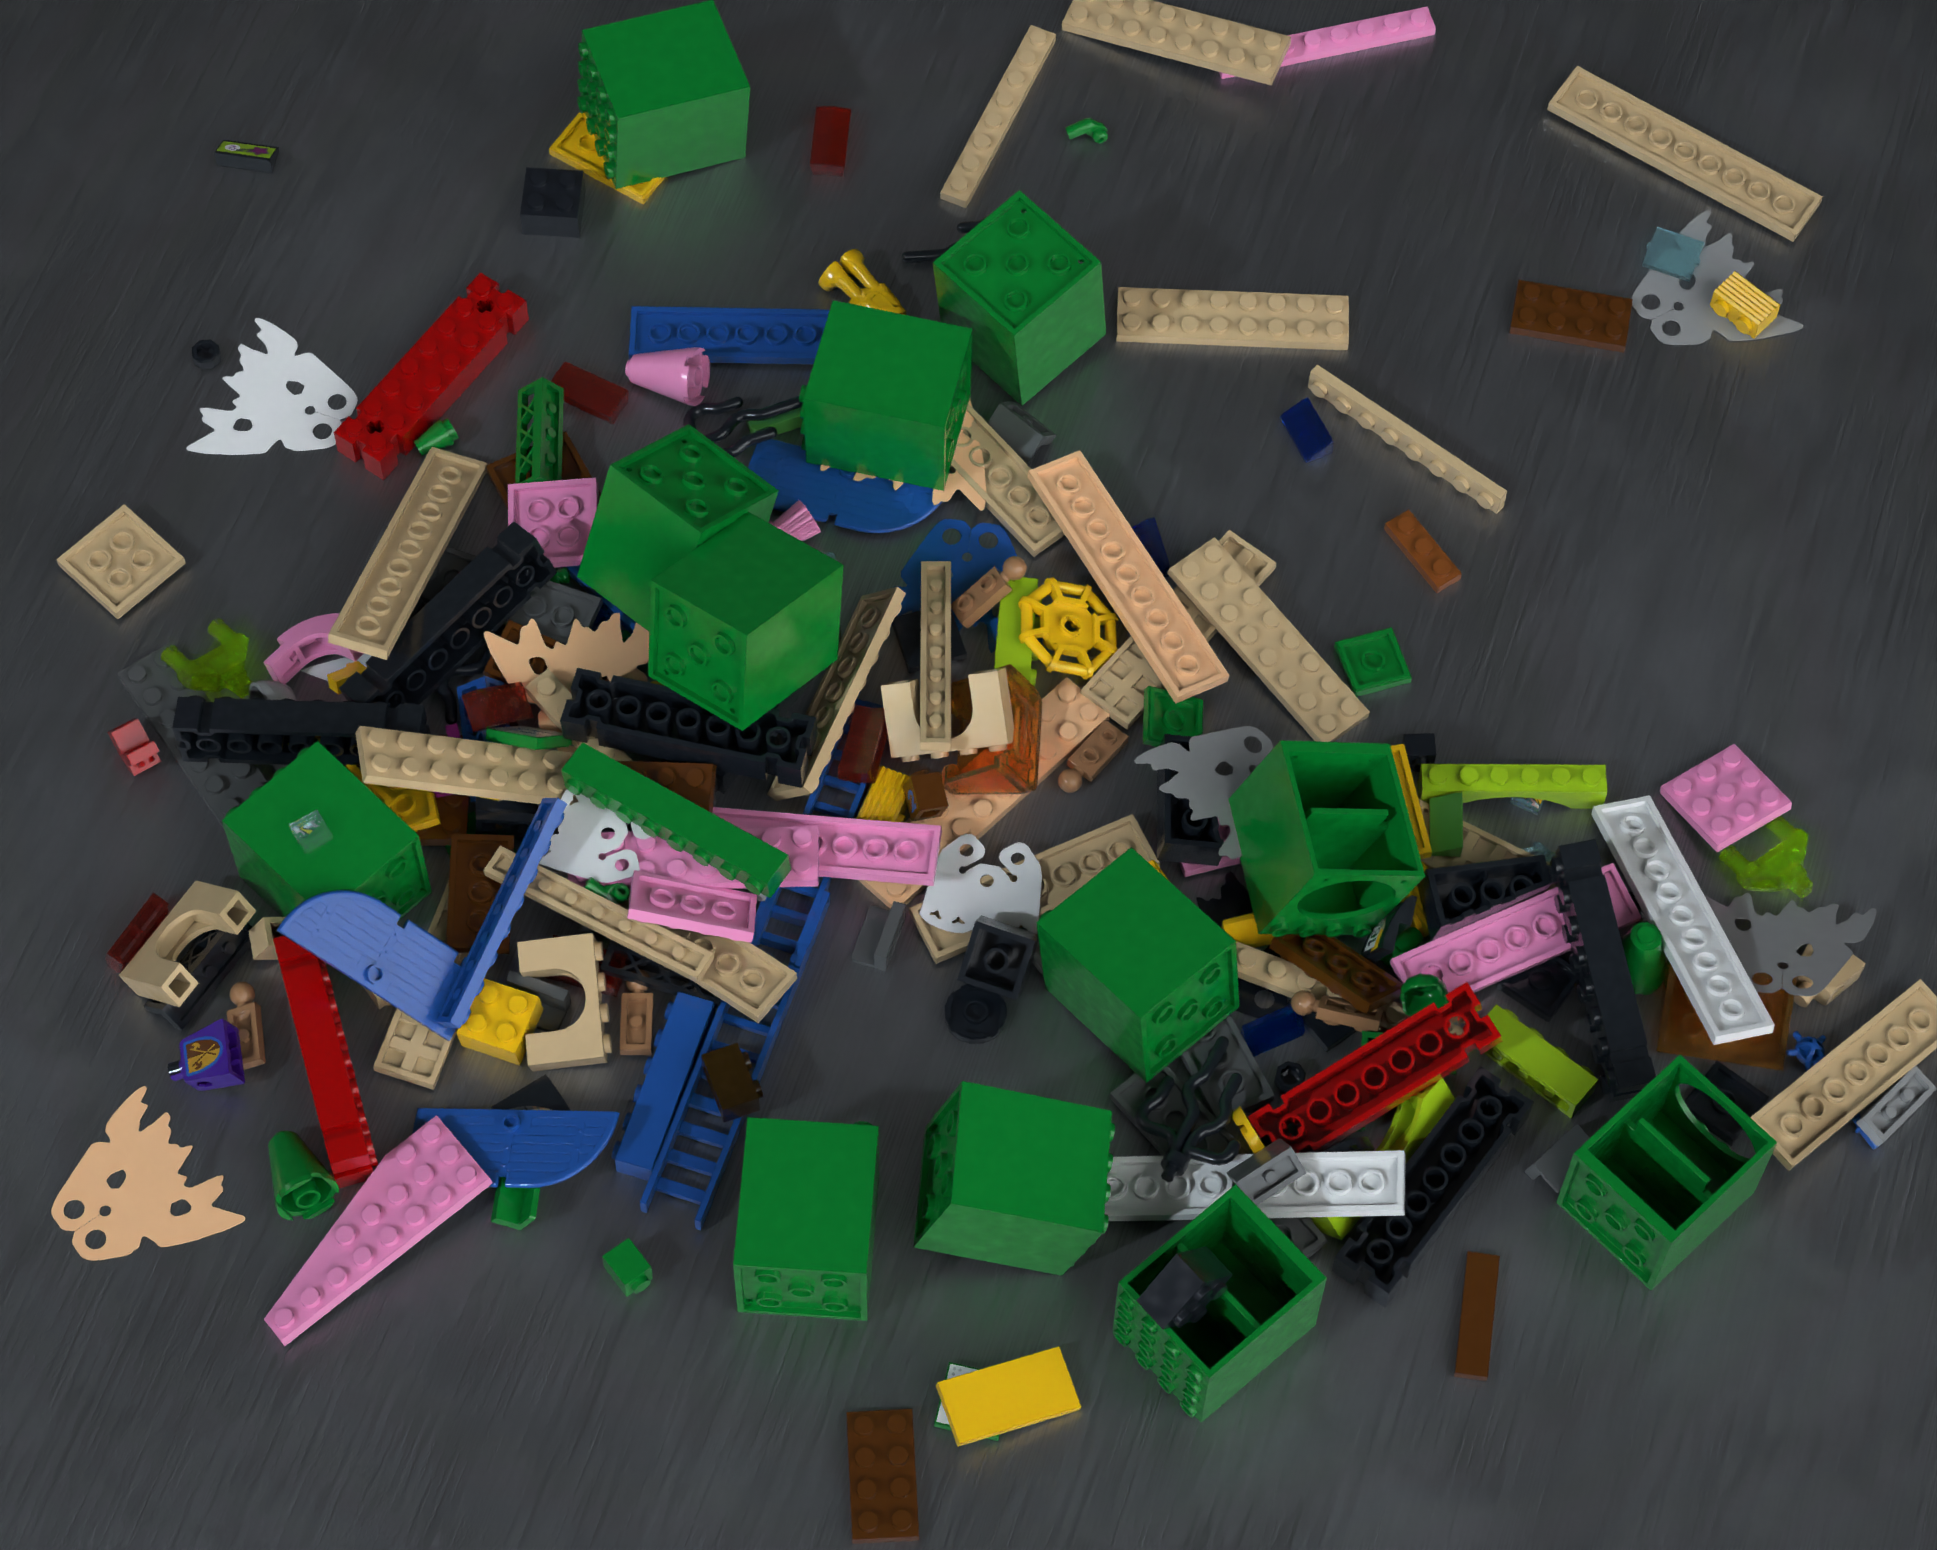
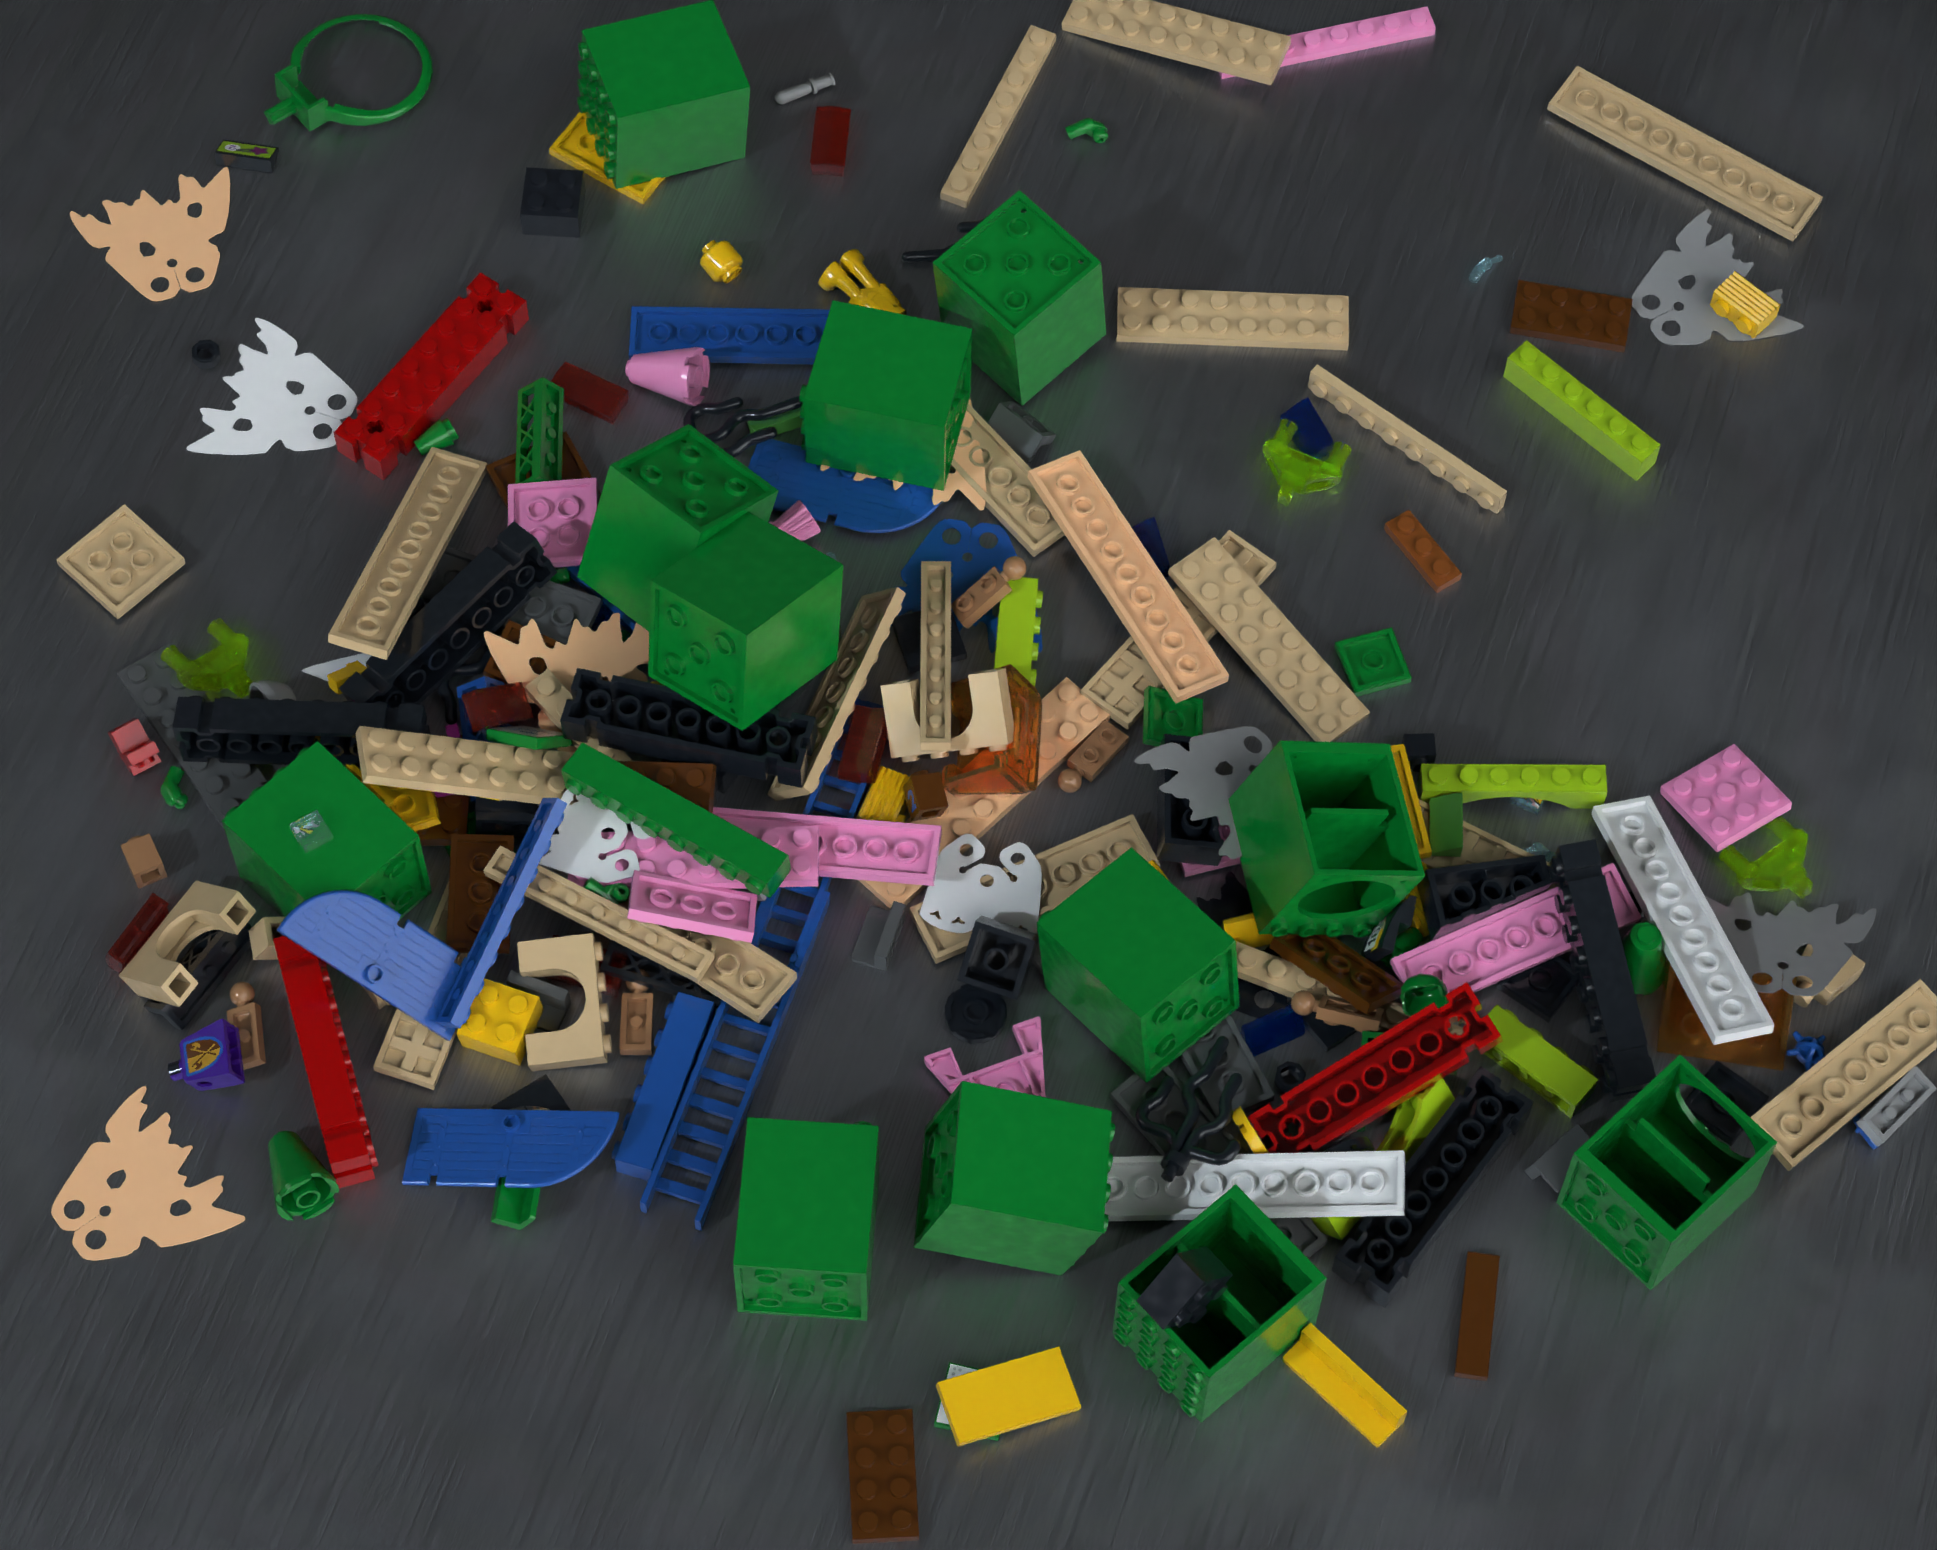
bright pink arch [263,613,364,684] -> none
bright pink wing [264,1115,493,1346] -> none
green brick [602,1238,653,1297] -> none
dark brown brick [701,1043,763,1123] -> none
yellow plate [1018,577,1119,680] -> none
dark grey panel [1227,1138,1306,1206] -> none
clear light blue piece [1642,227,1705,282] -> none
none -> light nougat piece [70,167,231,302]
none -> medium nougat brick [120,833,168,889]
none -> green arm [160,766,188,809]
none -> green brick [264,14,433,131]
none -> yellow head [700,240,743,284]
none -> light grey piece [774,72,835,104]
none -> bright pink wing [924,1016,1046,1097]
none -> clear neon green connector [1263,419,1352,507]
none -> yellow panel [1282,1322,1407,1447]
none -> clear light blue piece [1469,255,1503,283]
none -> lime brick [1503,340,1661,481]

